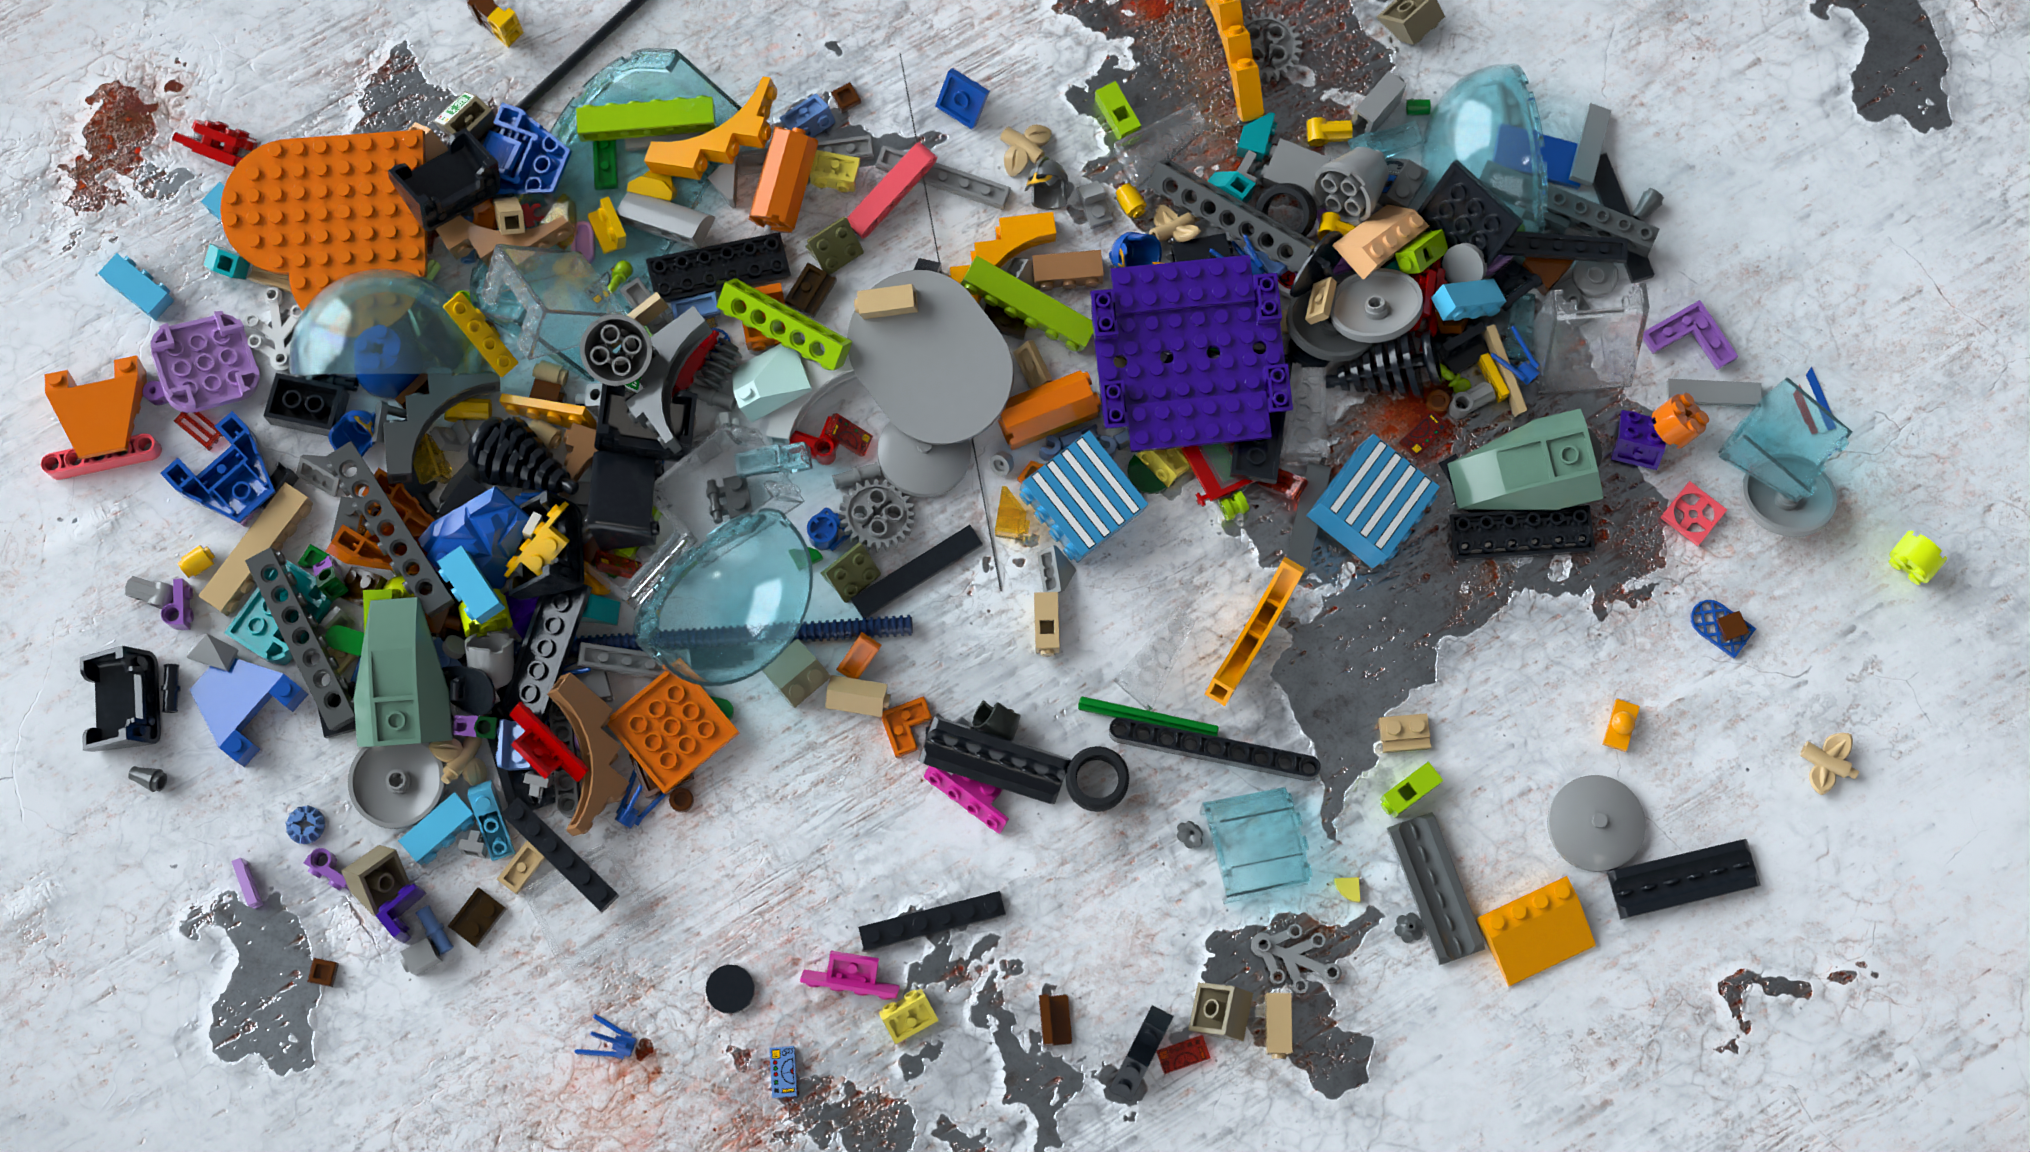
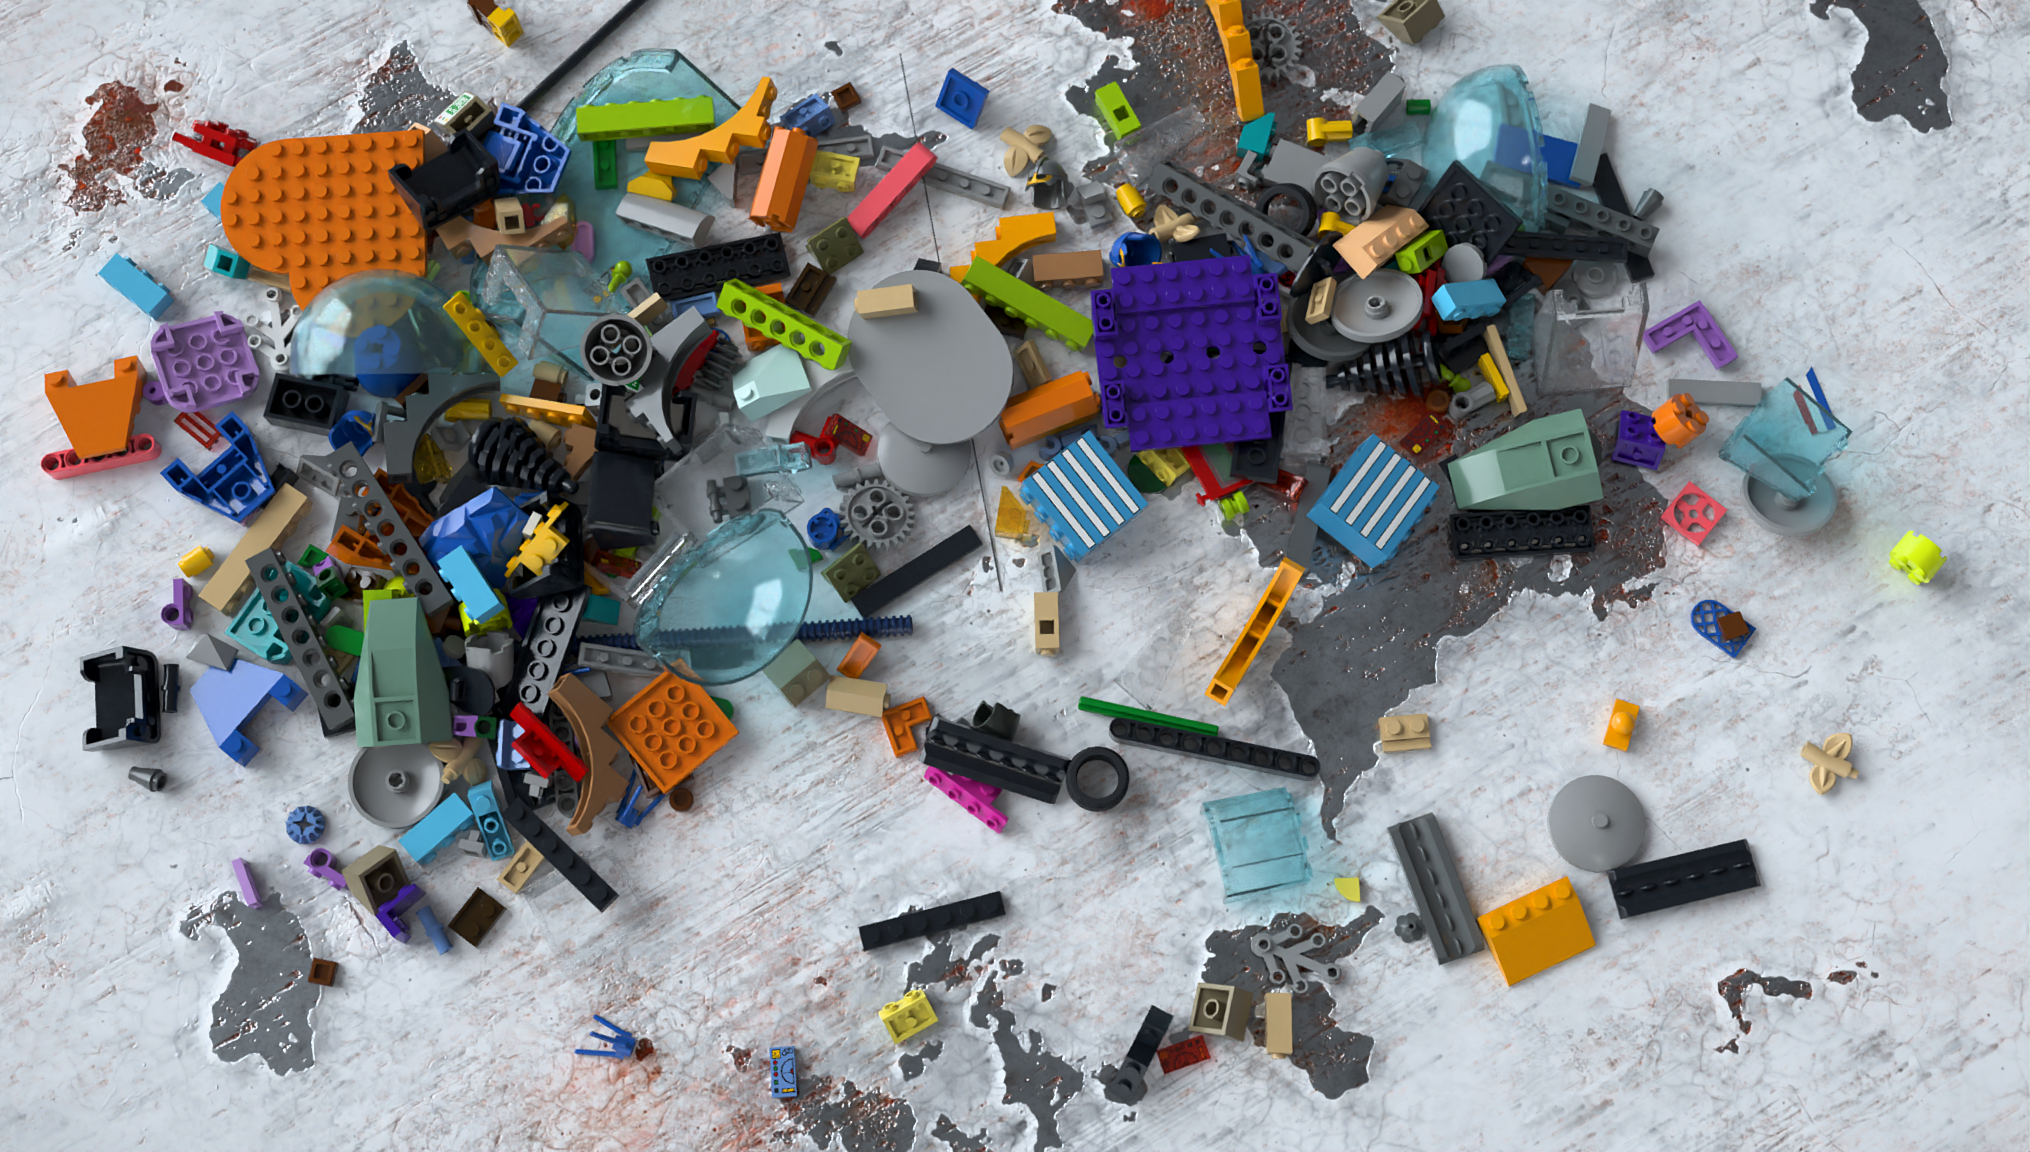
light grey piece [125,576,173,609] -> none
light grey brick [400,937,443,976] -> none
yellow bracket [588,196,626,254] -> none
black tile [705,964,755,1014] -> none
dark pink bracket [800,950,900,1000] -> none
reddish brown panel [1039,994,1072,1047] -> none
dark grey plant [1177,821,1203,849] -> none
teal slope [1208,171,1256,204] -> none
lime brick [1380,761,1443,818] -> none
blue plant [1491,326,1540,385] -> none

